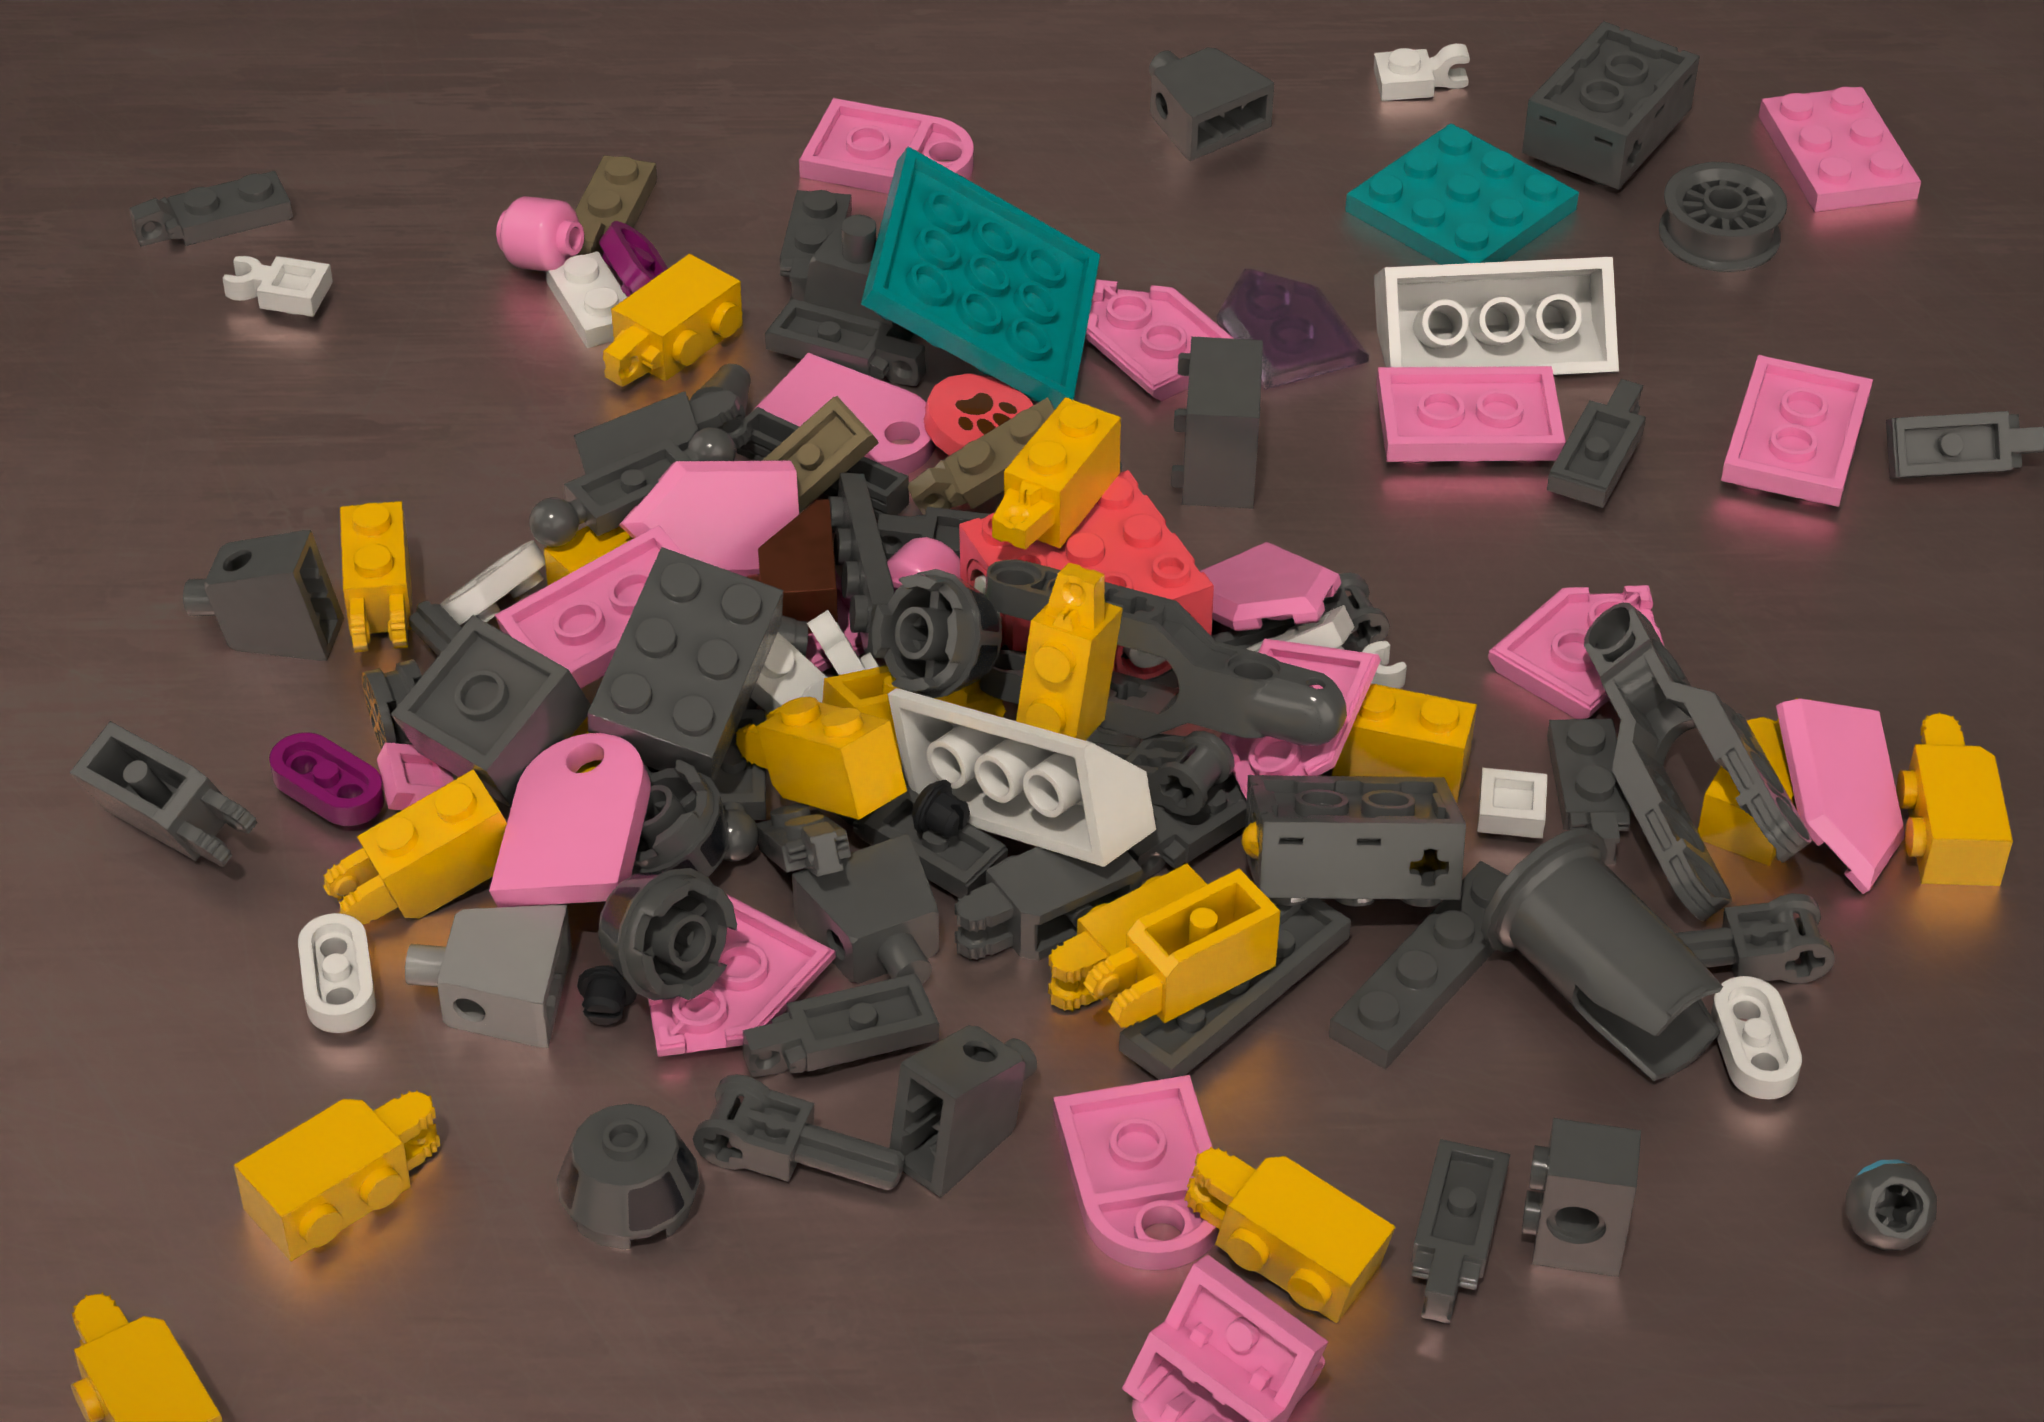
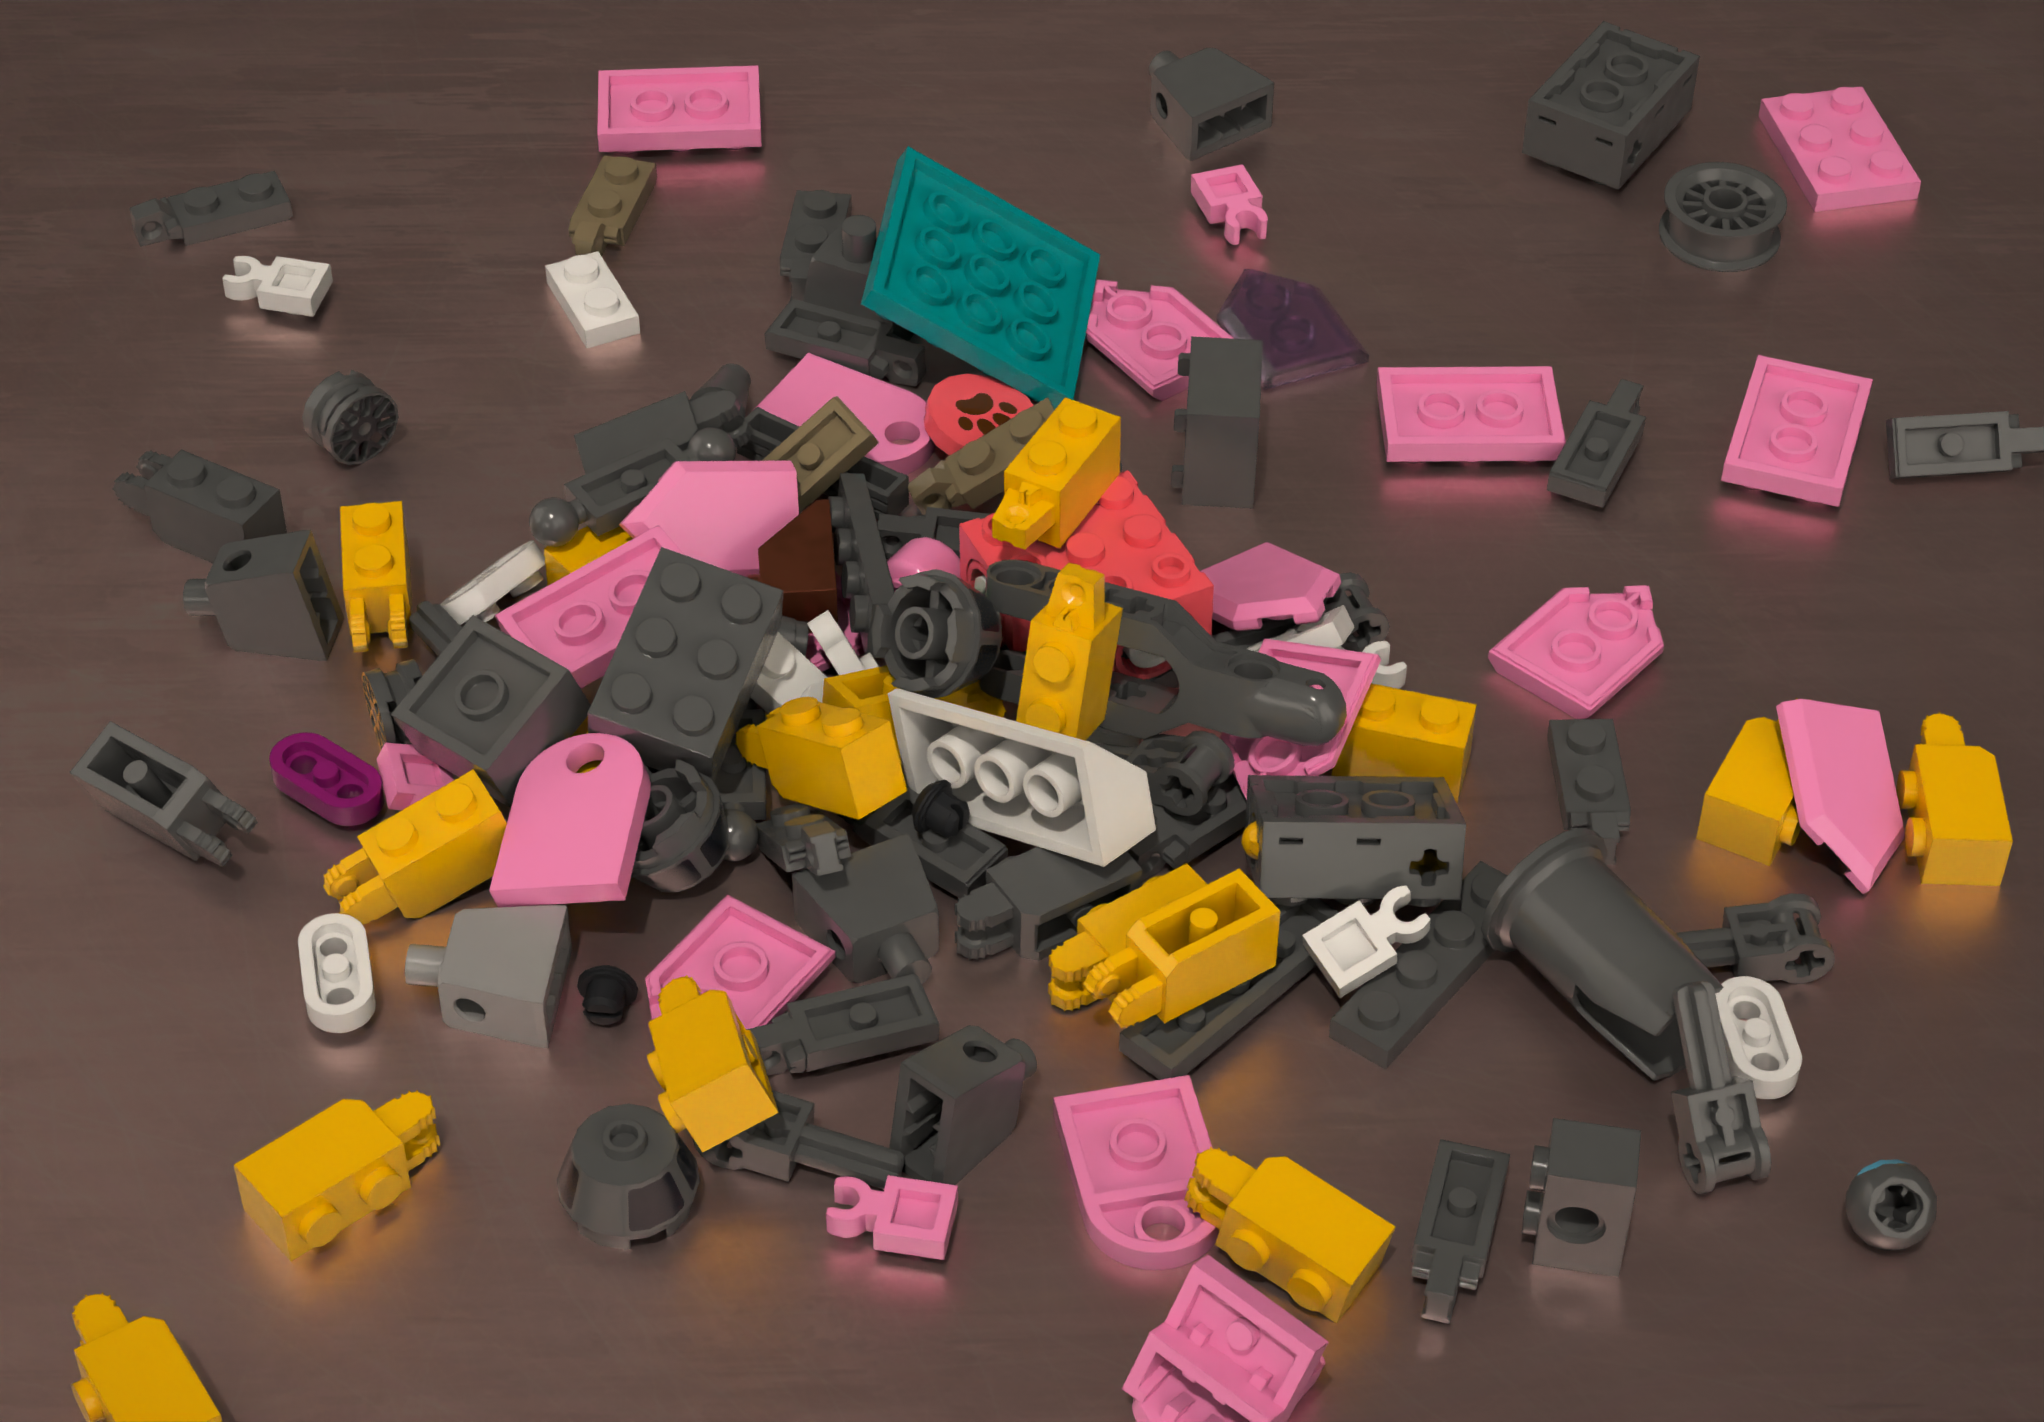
bright pink head [496,196,584,272] -> none
dark grey cone [598,868,737,1001] -> none
magenta plate [599,221,668,297] -> none
yellow hinge [603,253,743,387] -> none
bright pink tile [799,98,974,194] -> none
teal plate [1345,123,1579,265] -> none
white plate [1374,43,1470,101] -> none
white slope [1374,257,1619,376] -> none
white plate [1477,768,1547,839] -> none
dark grey piece [1584,602,1812,921] -> none
none -> dark grey hinge [112,450,287,563]
none -> dark grey wheel [302,370,399,465]
none -> bright pink plate [597,65,762,153]
none -> yellow hinge [647,975,779,1153]
none -> bright pink plate [826,1175,958,1260]
none -> bright pink plate [1191,164,1268,245]
none -> white plate [1302,885,1430,998]
none -> dark grey connector [1671,981,1772,1194]

